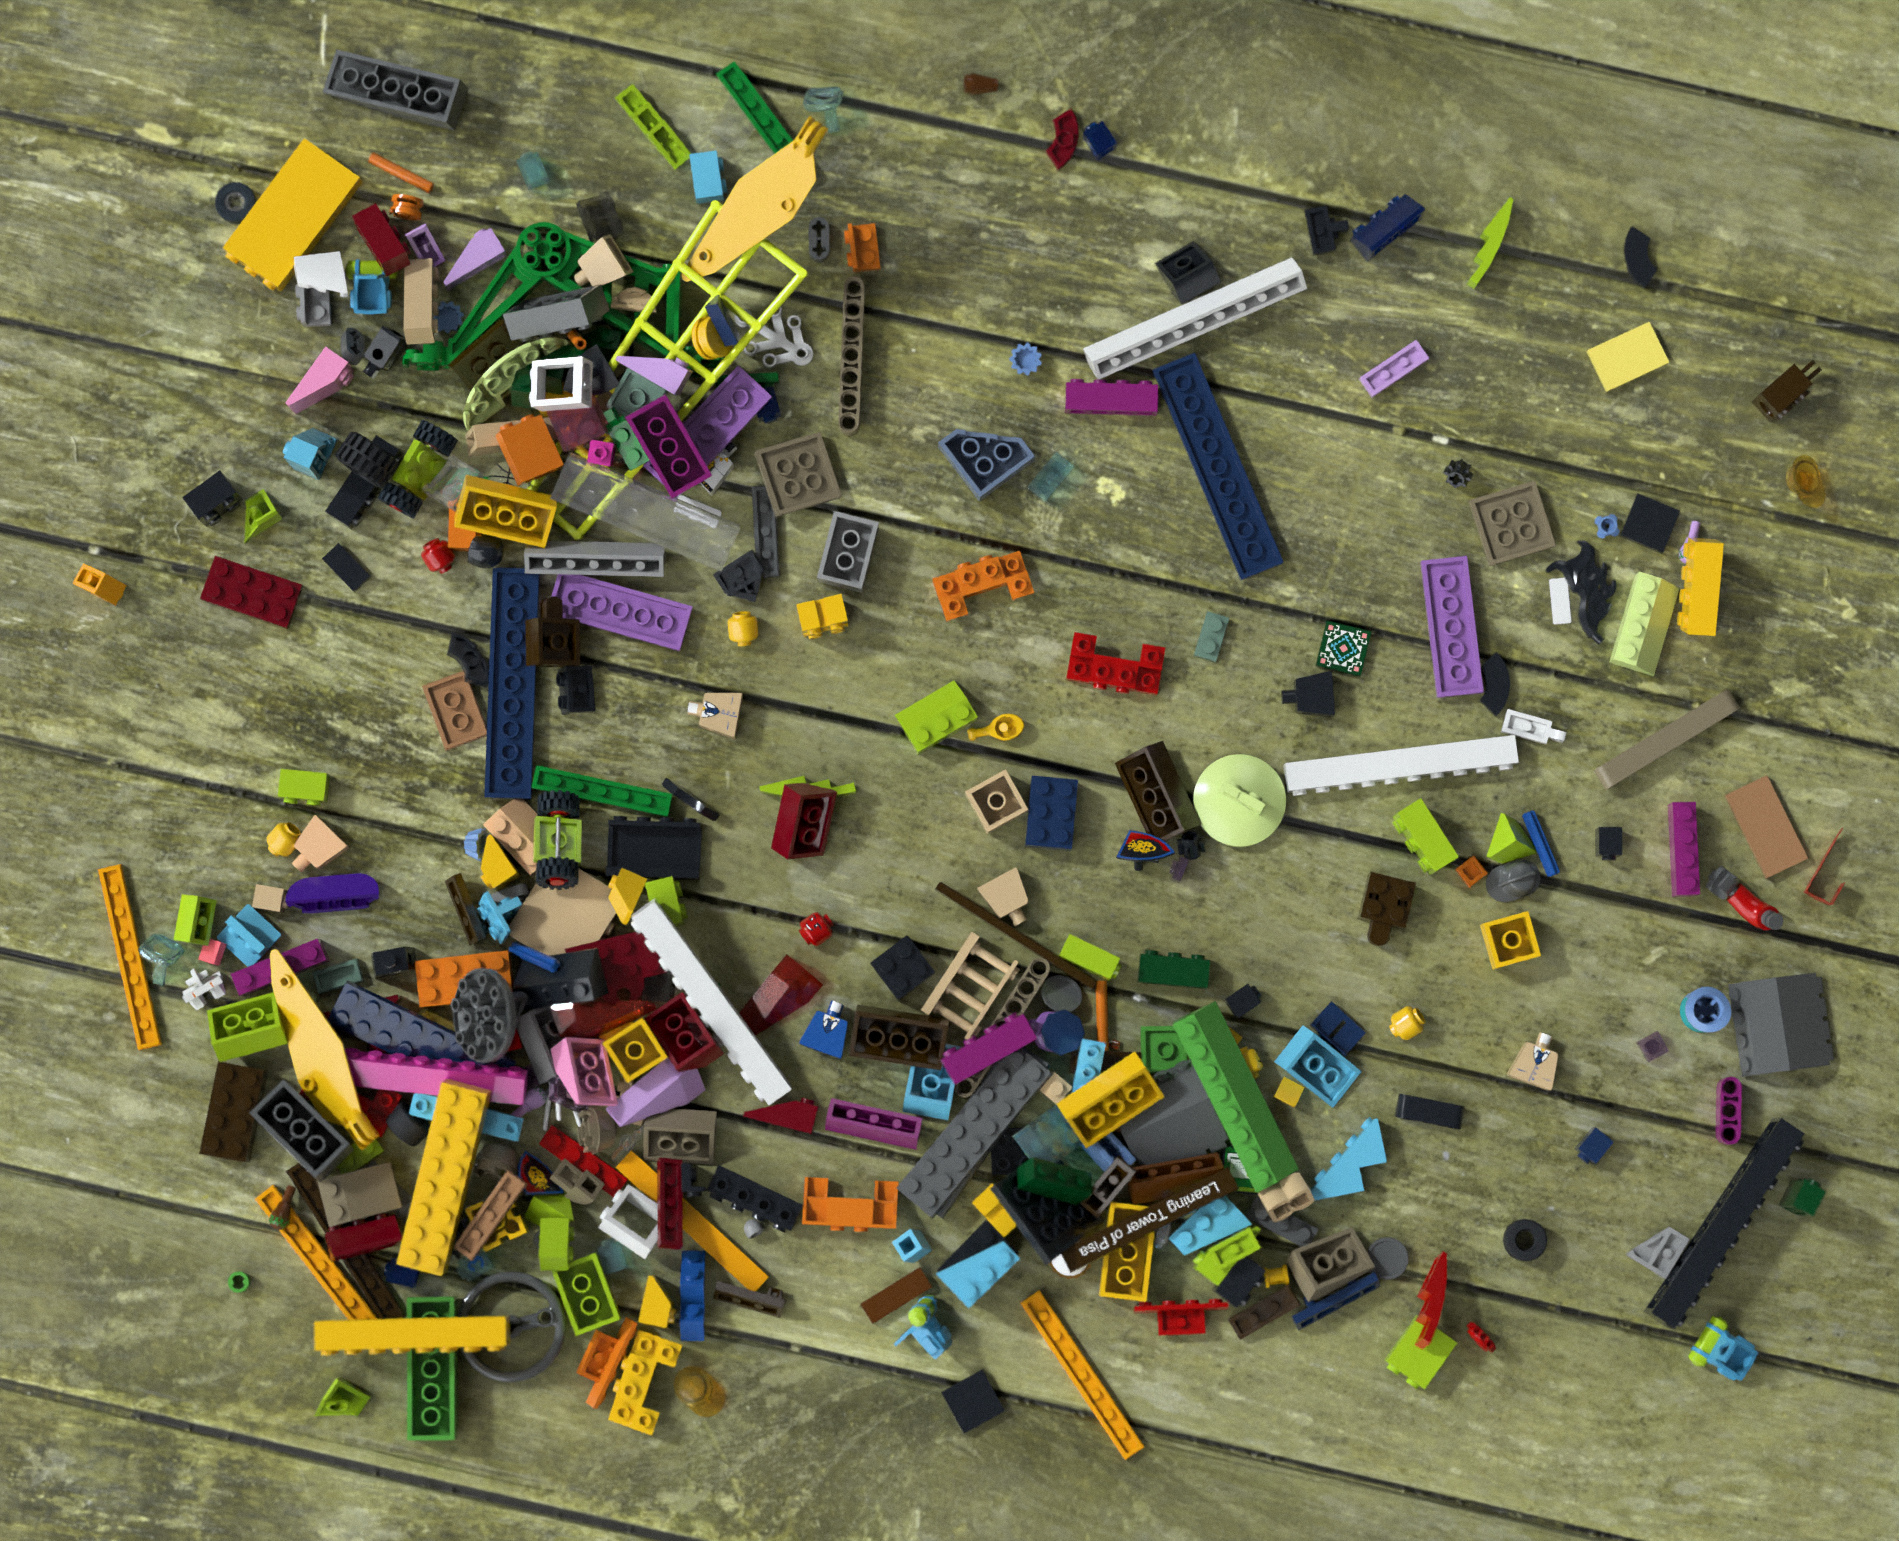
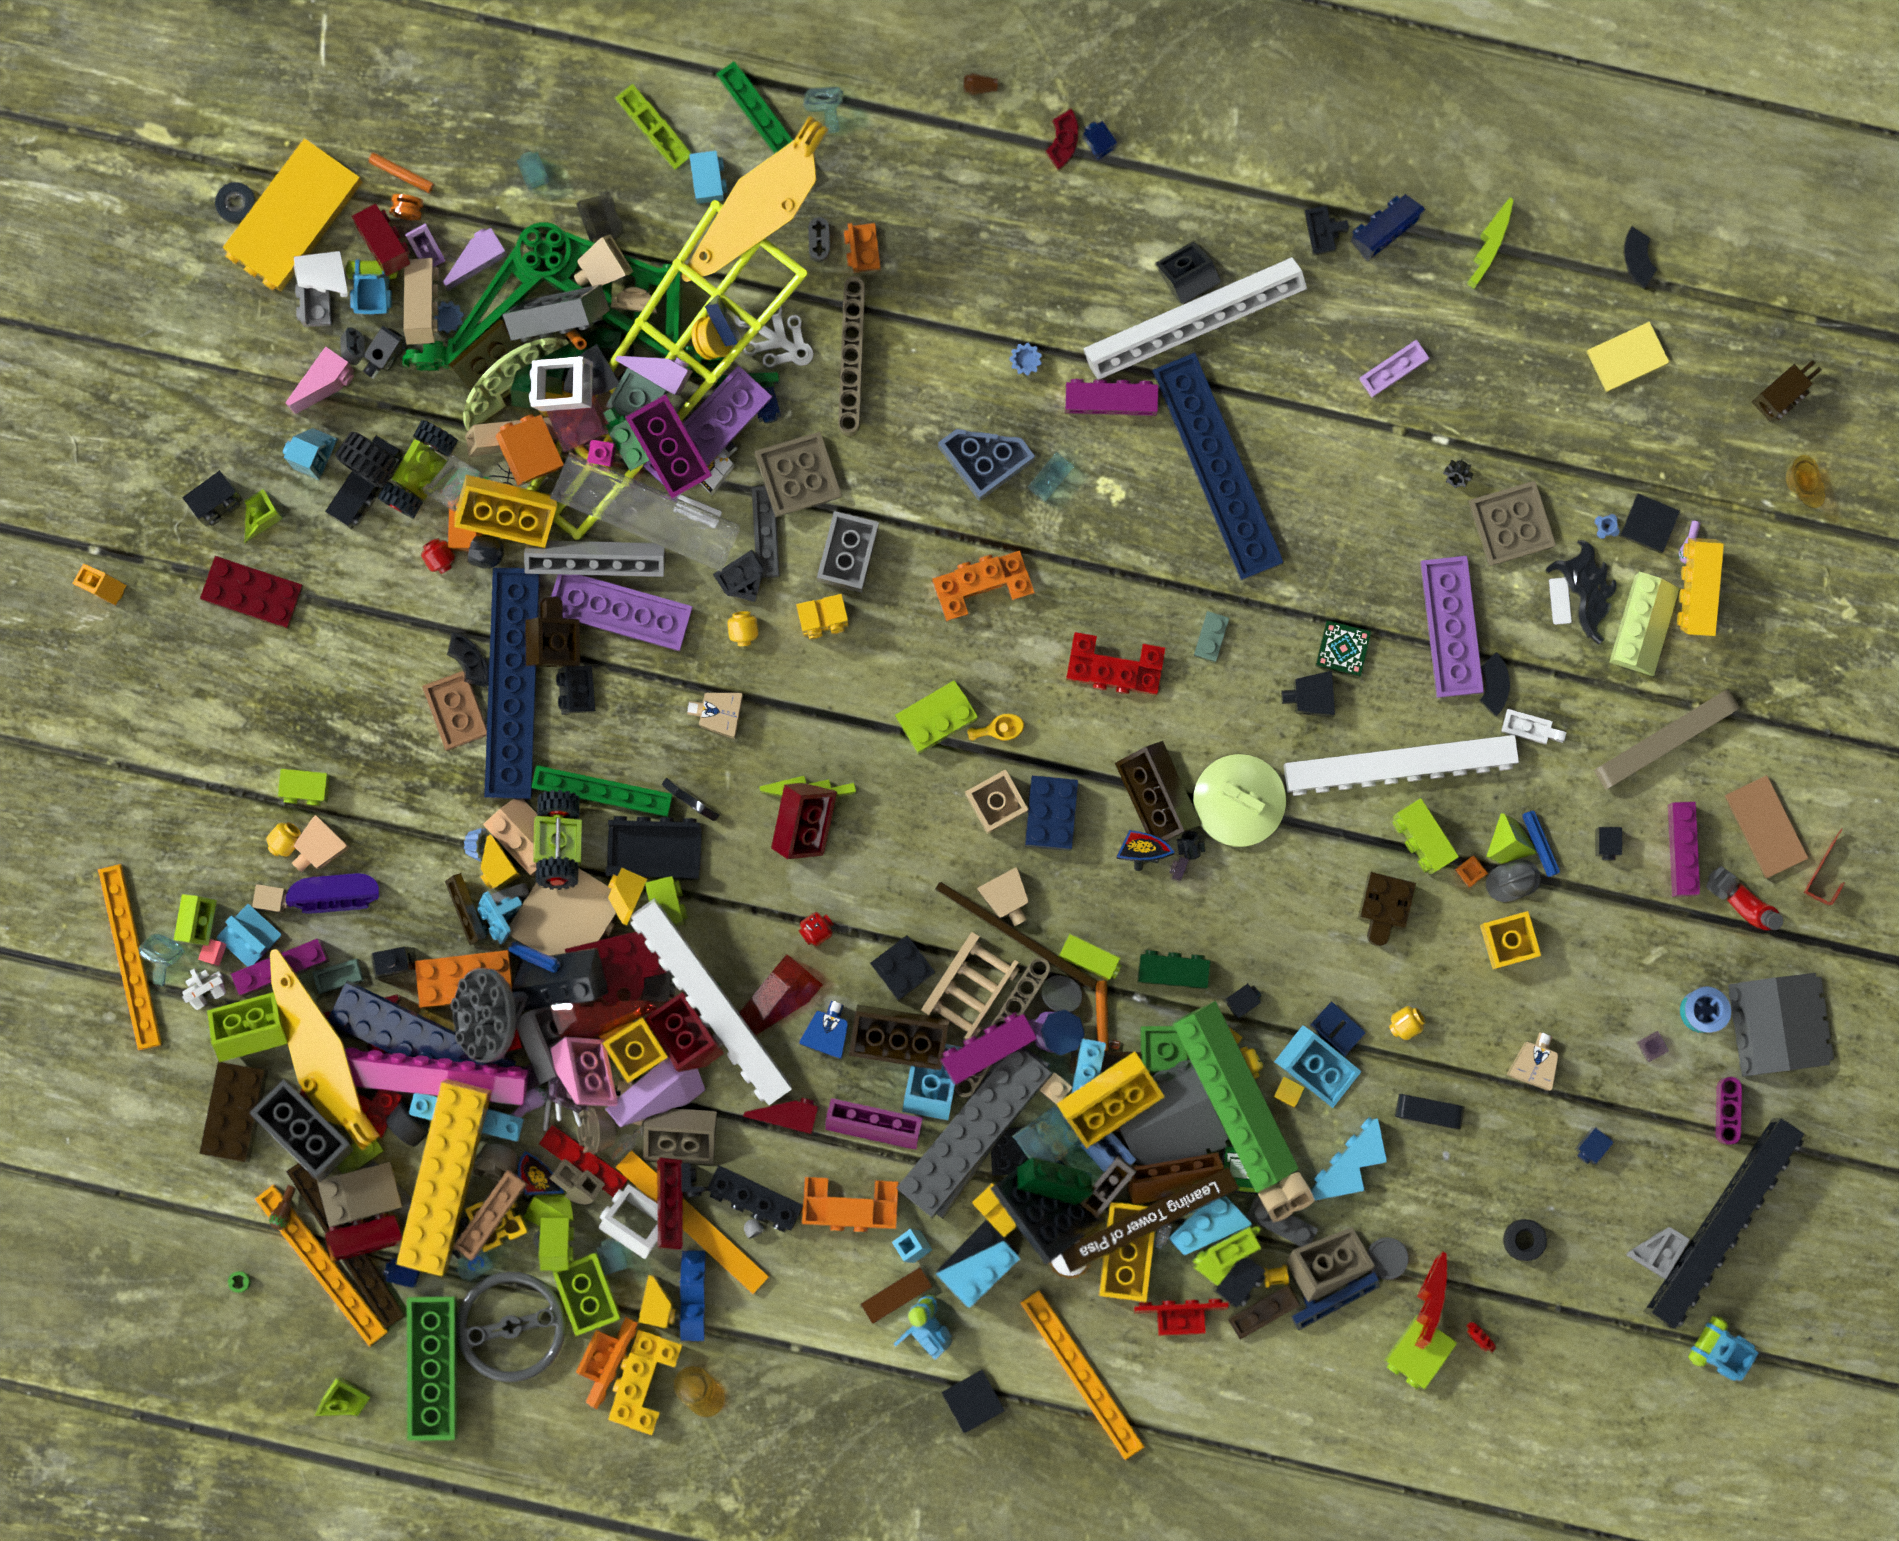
yellow brick [314,1316,511,1355] -> none
black tile [322,543,371,593] -> none
dark grey slope [323,49,469,131] -> none
dark brown hinge [713,1281,785,1318] -> none
dark green brick [1778,1178,1826,1217] -> none

